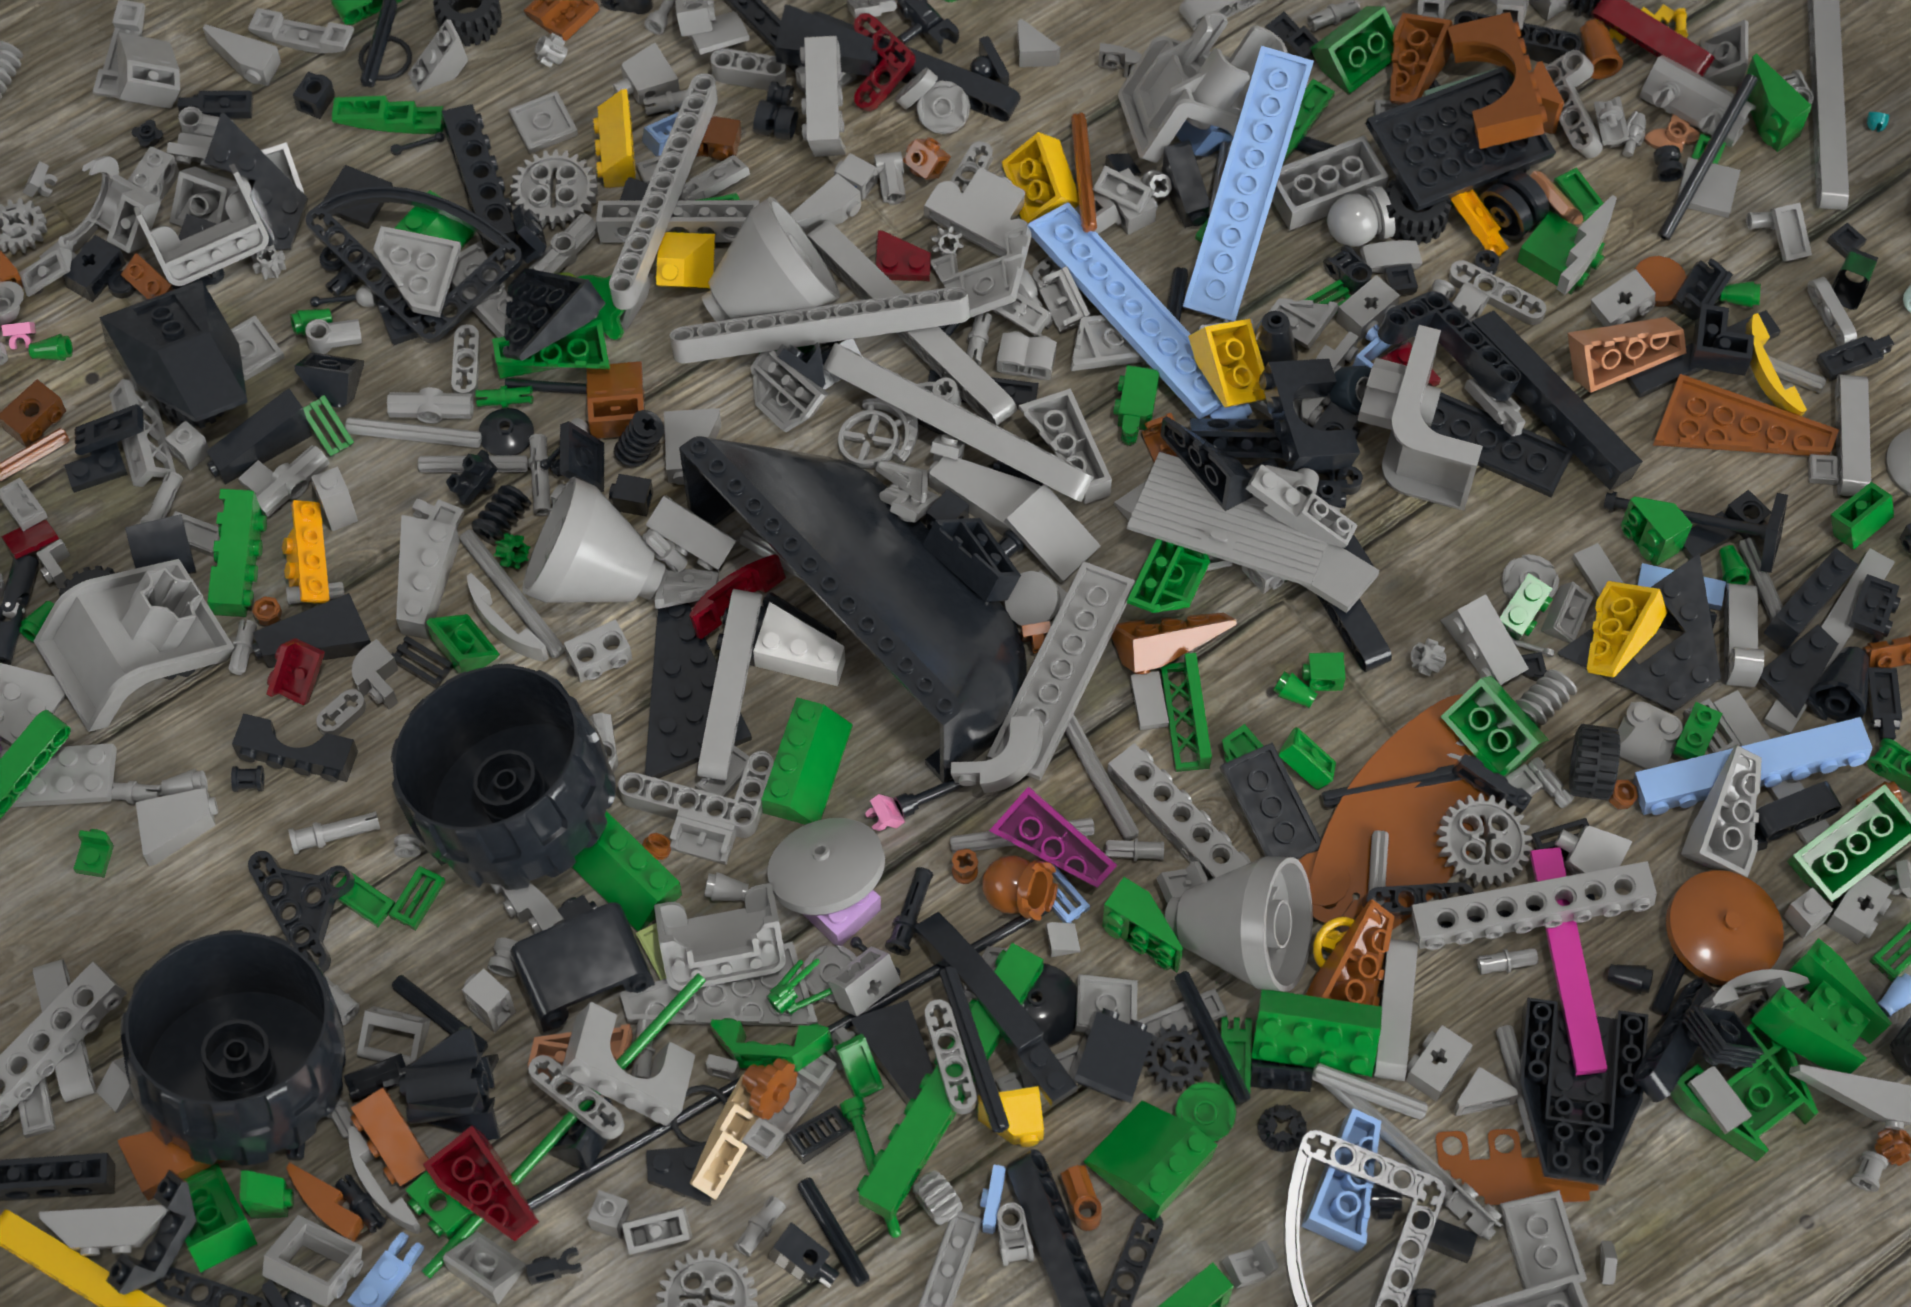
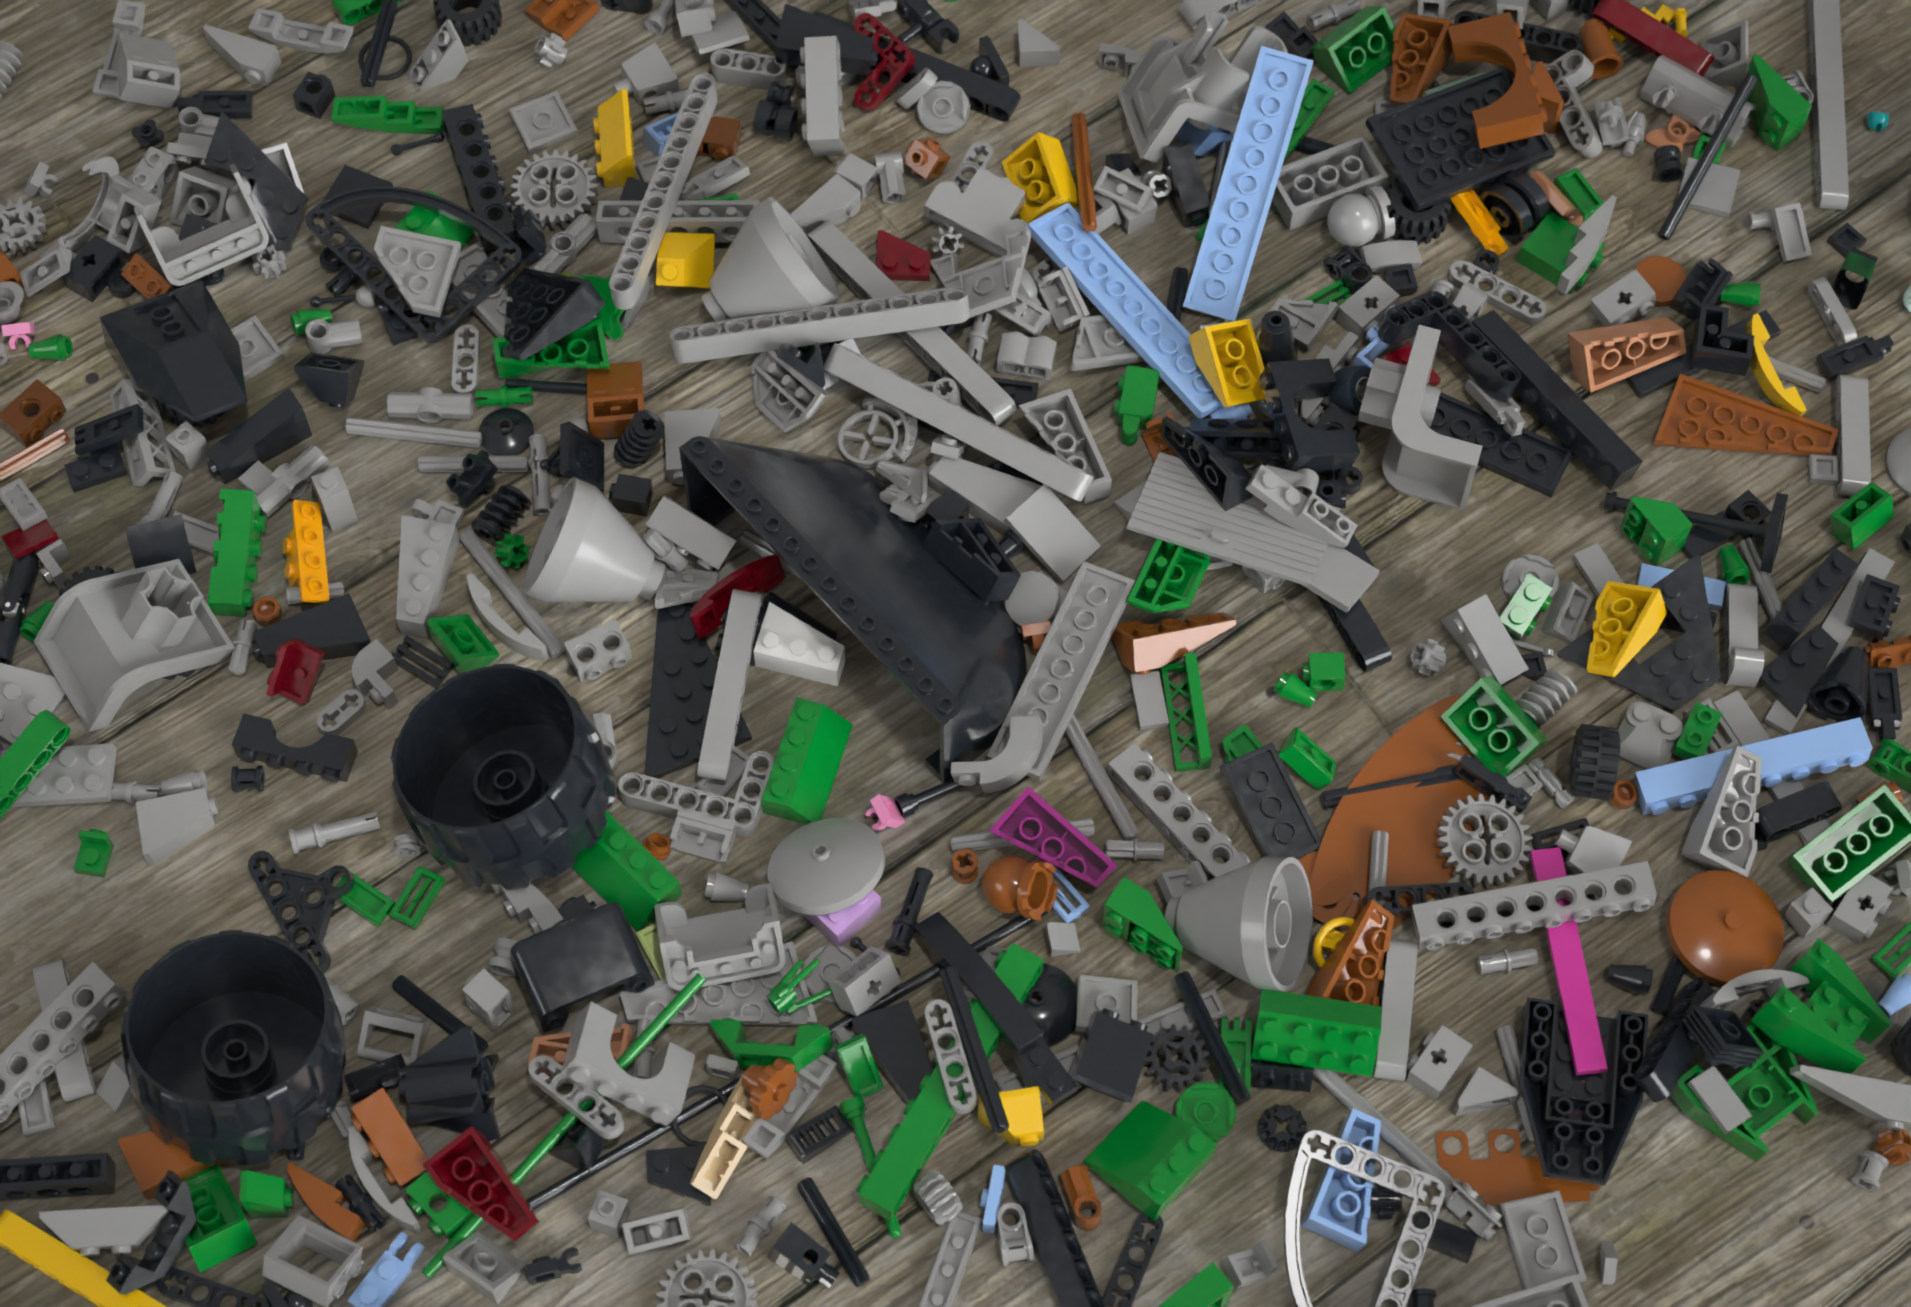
green tile [303,395,354,457] -> none
light grey axle [1312,1064,1428,1119] -> none

